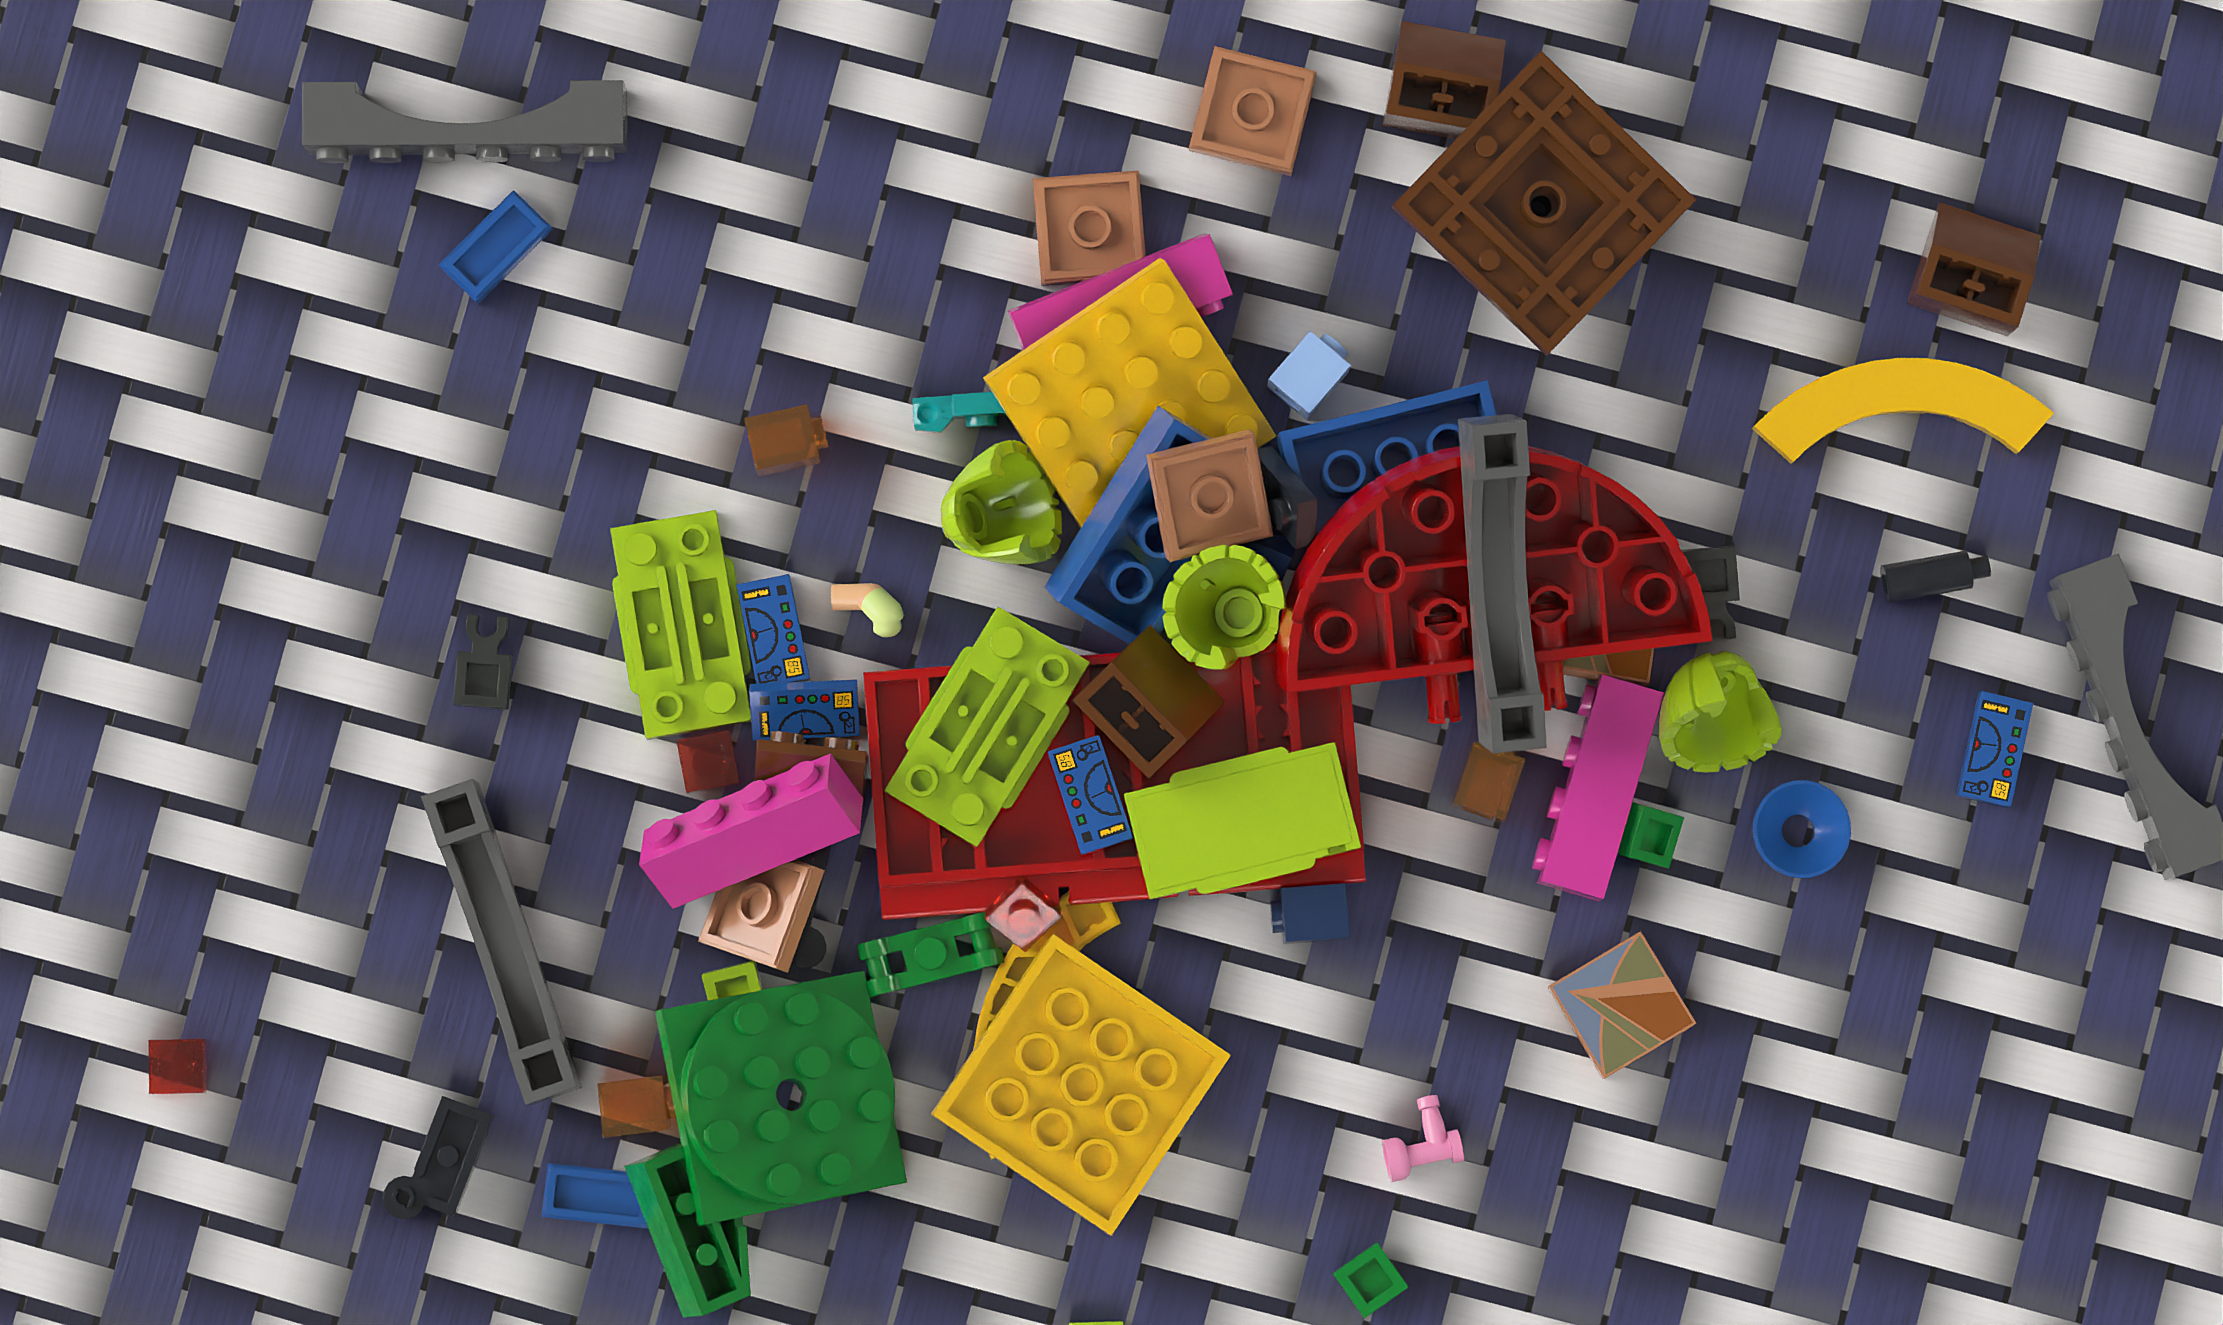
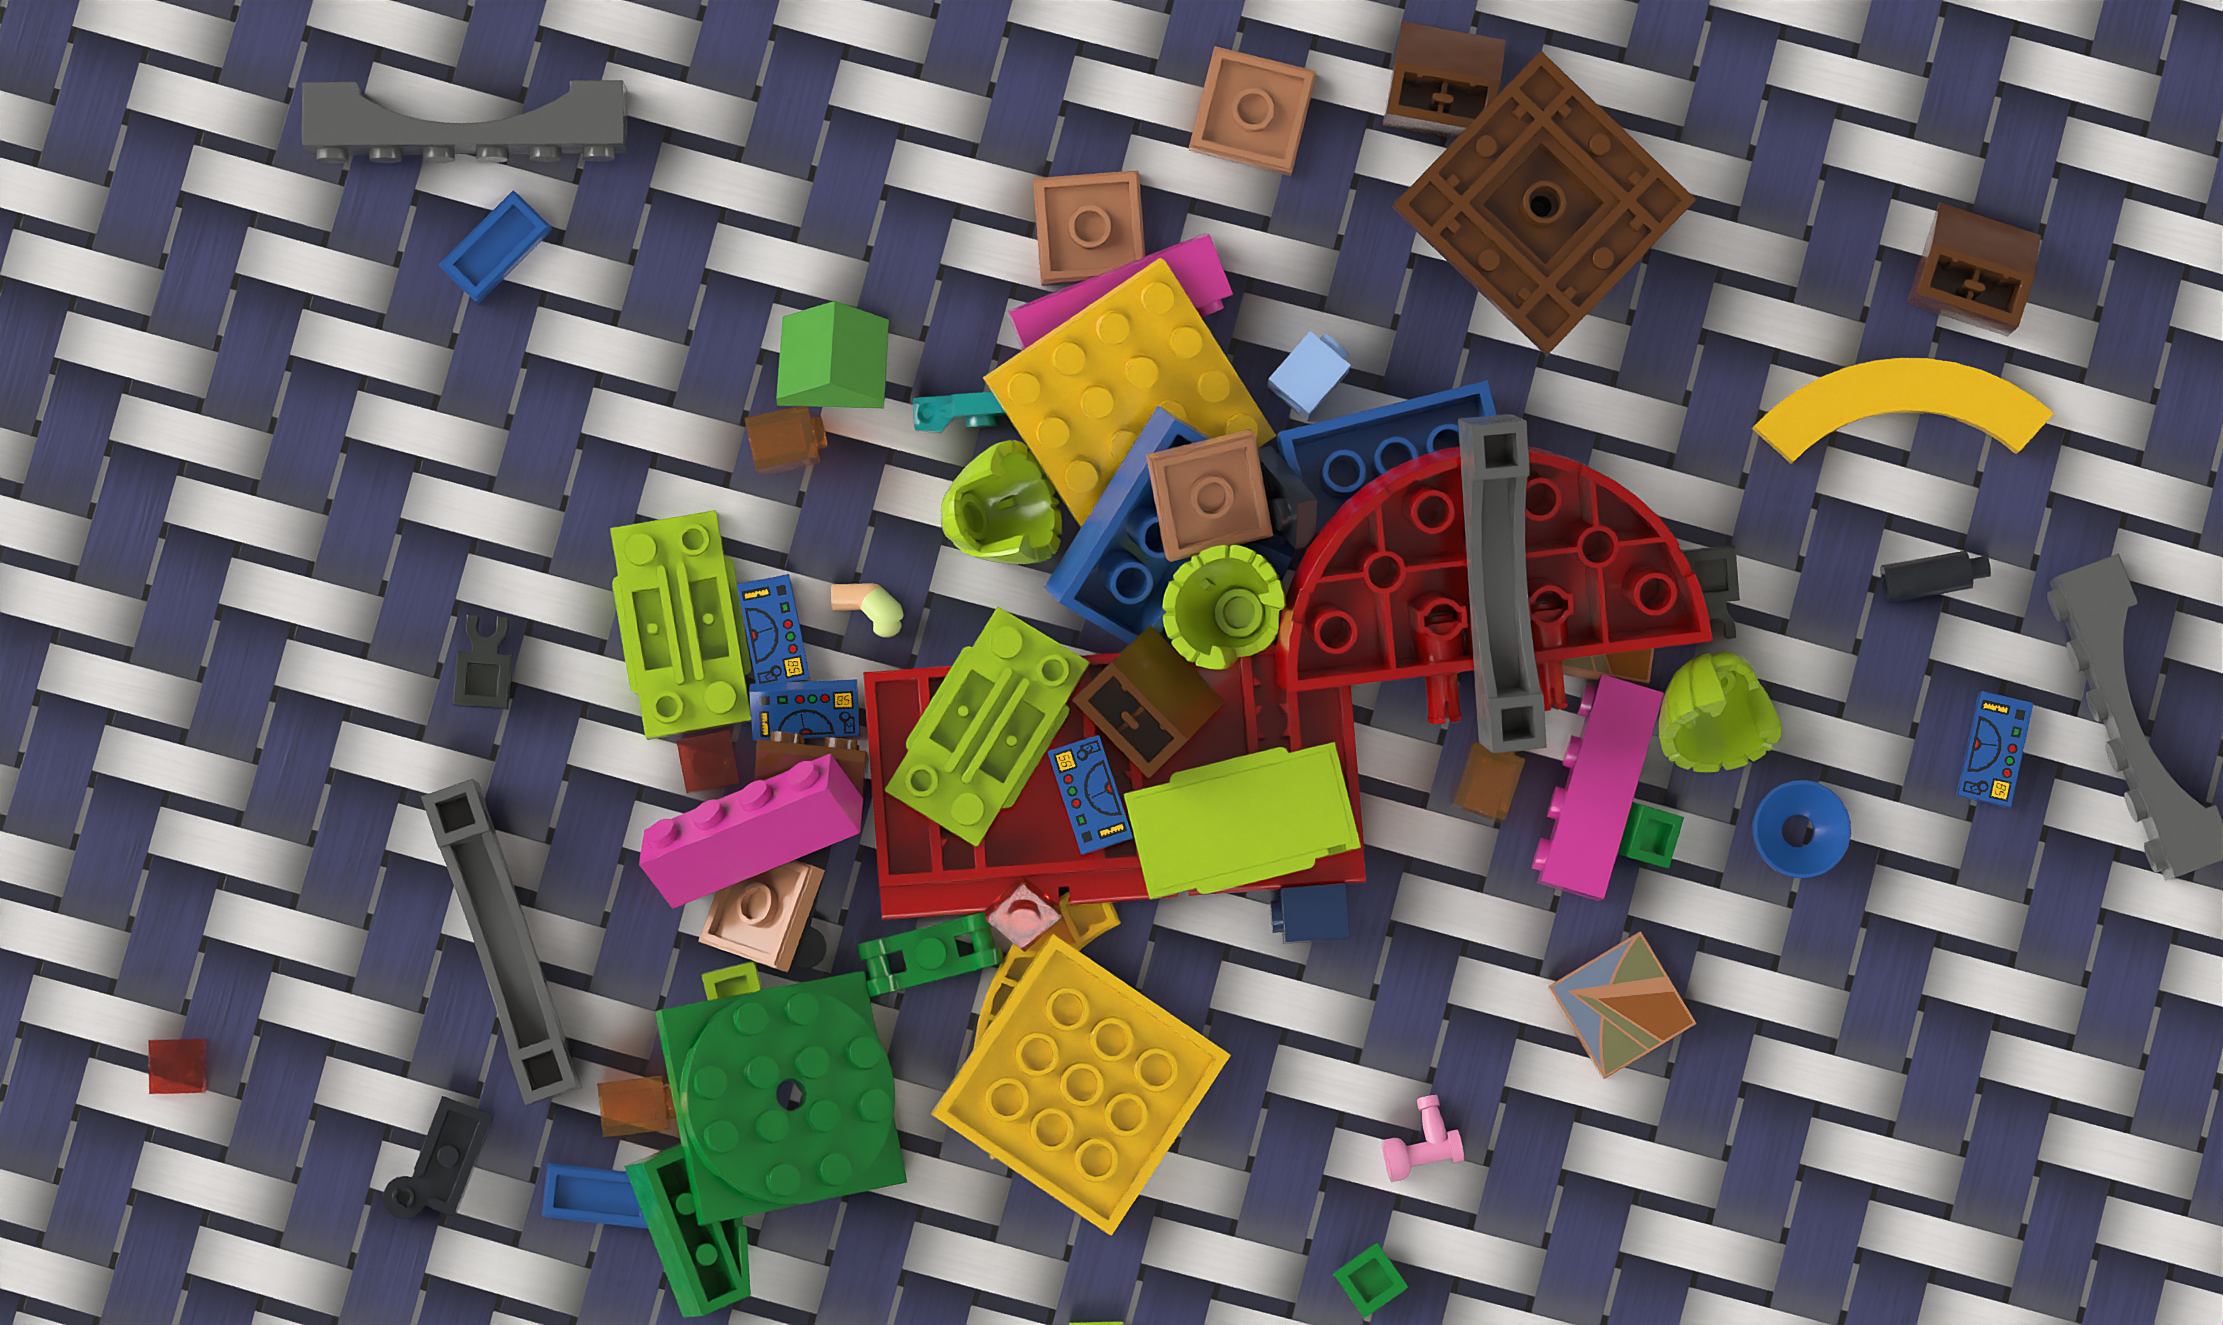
none -> bright green slope [776,301,889,409]

